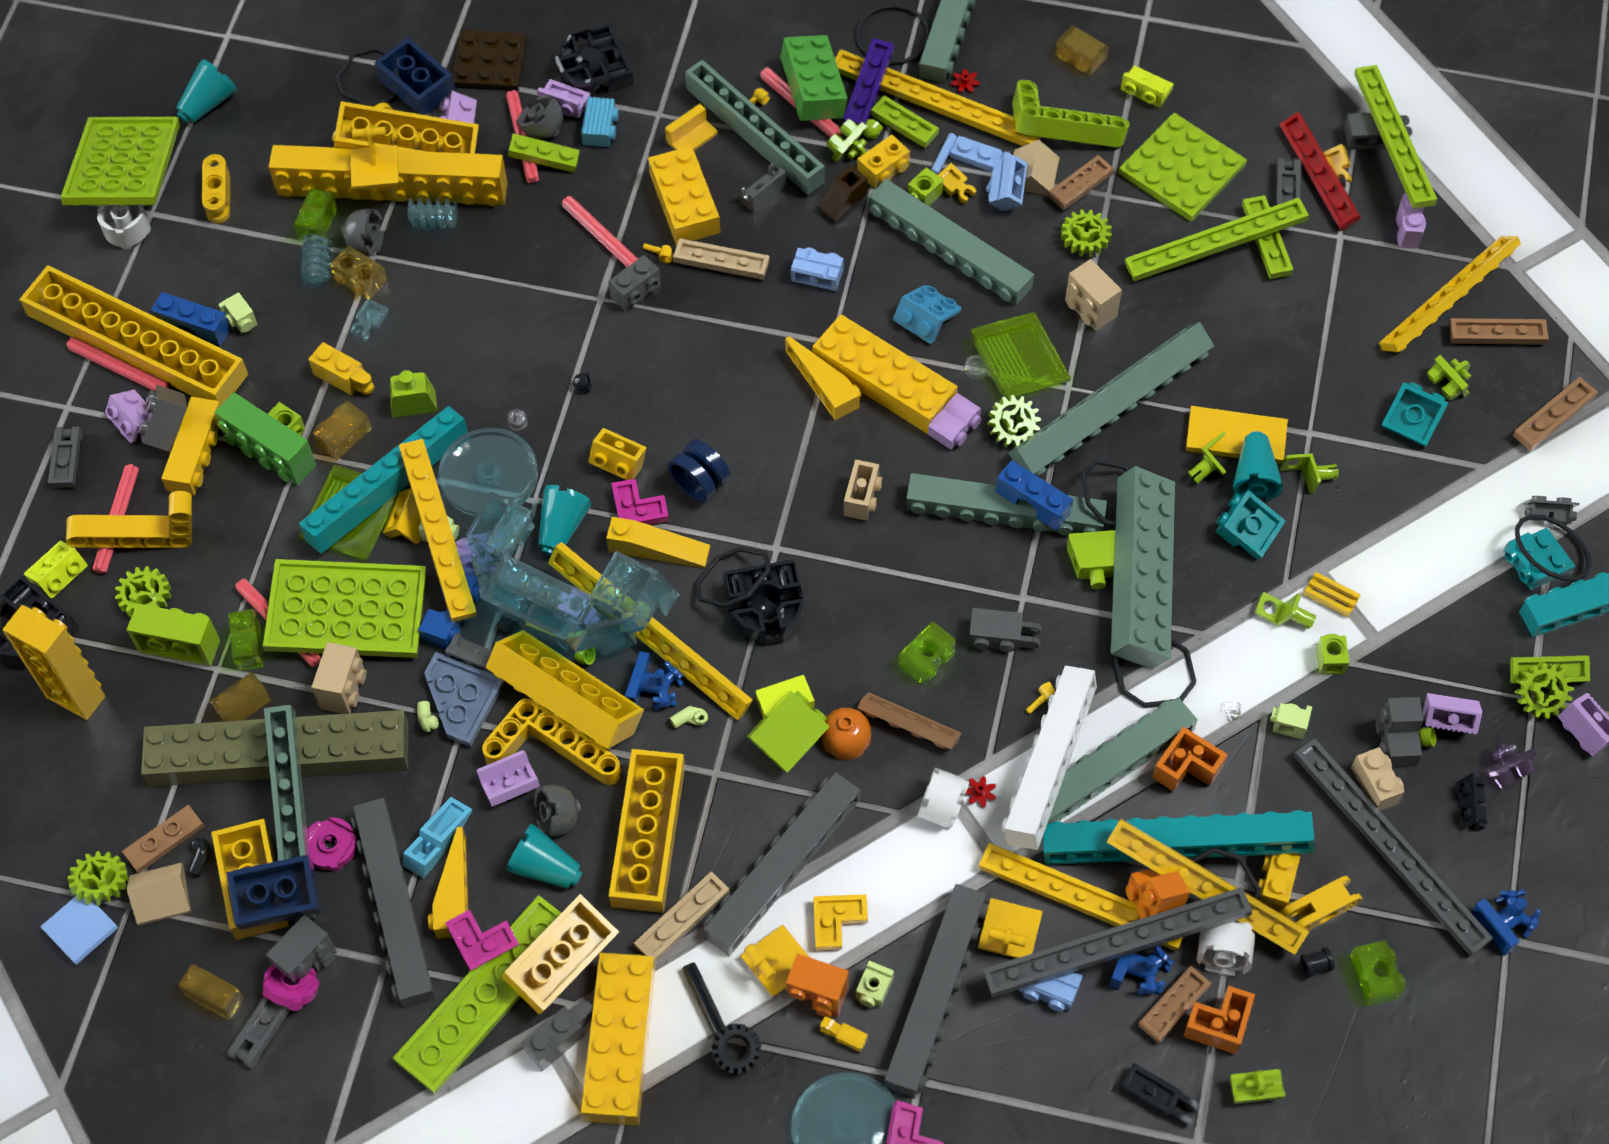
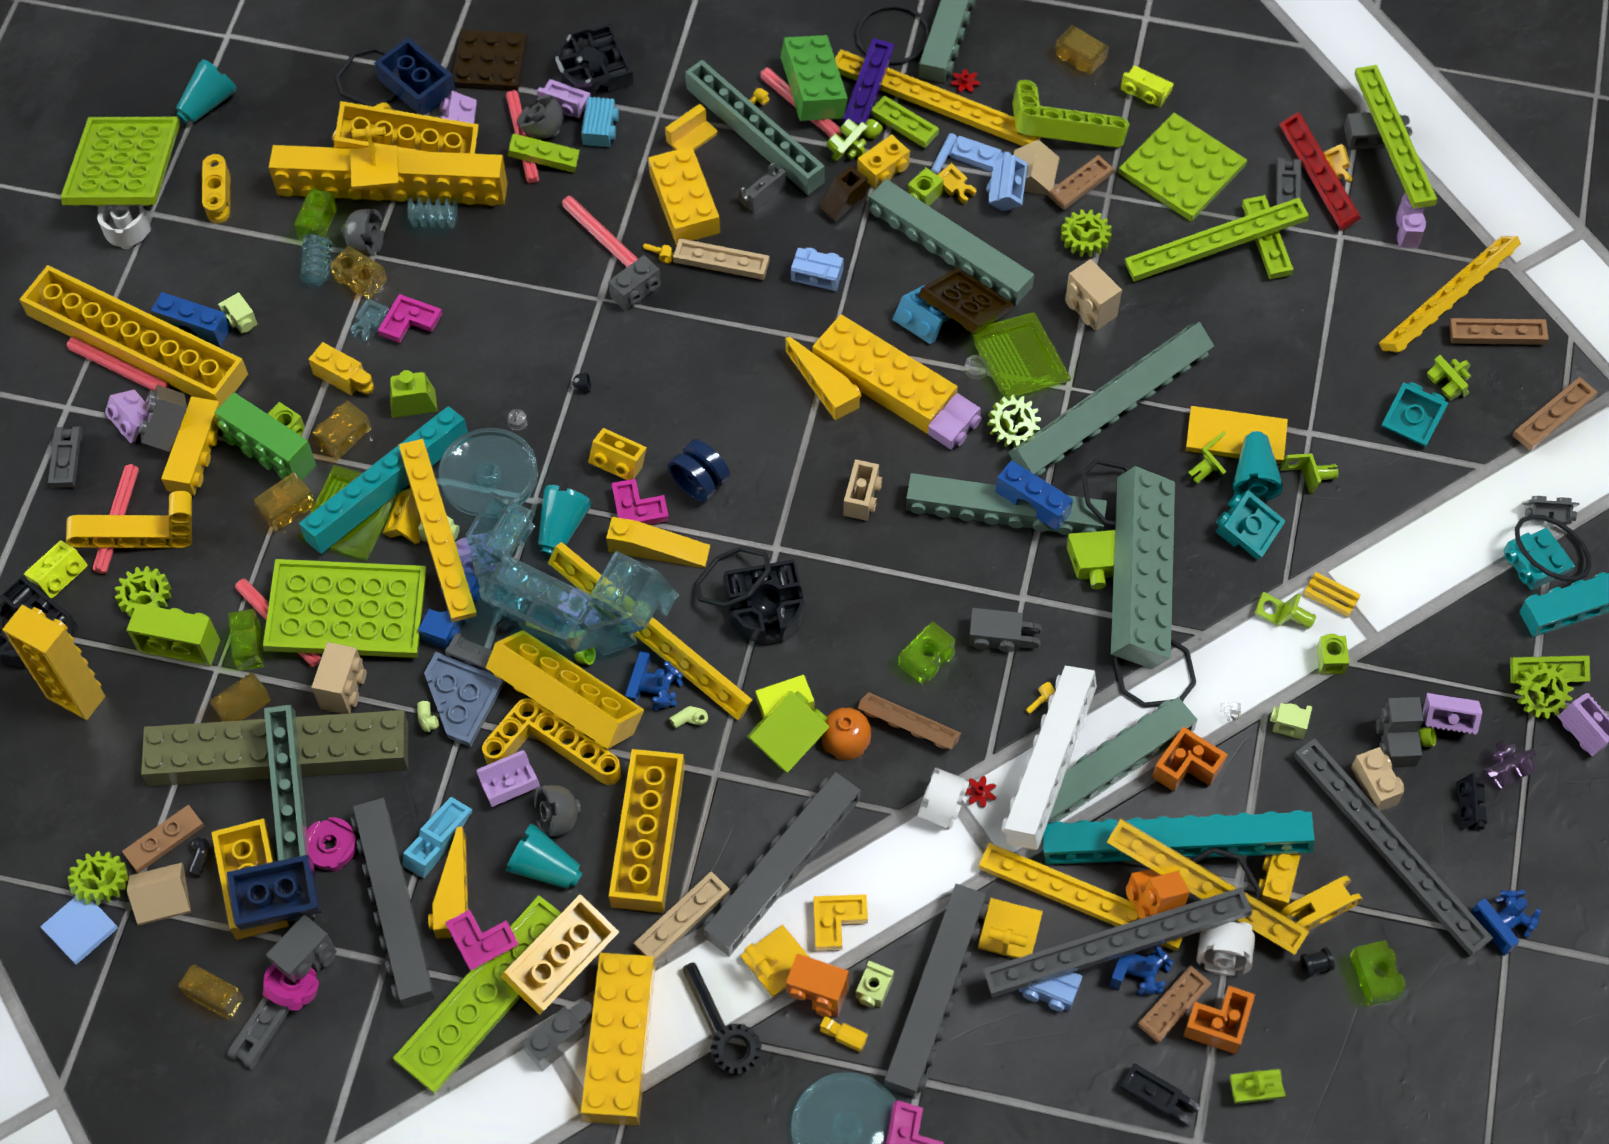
none -> clear yellow brick [254,472,315,531]
none -> dark pink plate [378,294,442,343]
none -> dark brown plate [918,267,1014,333]

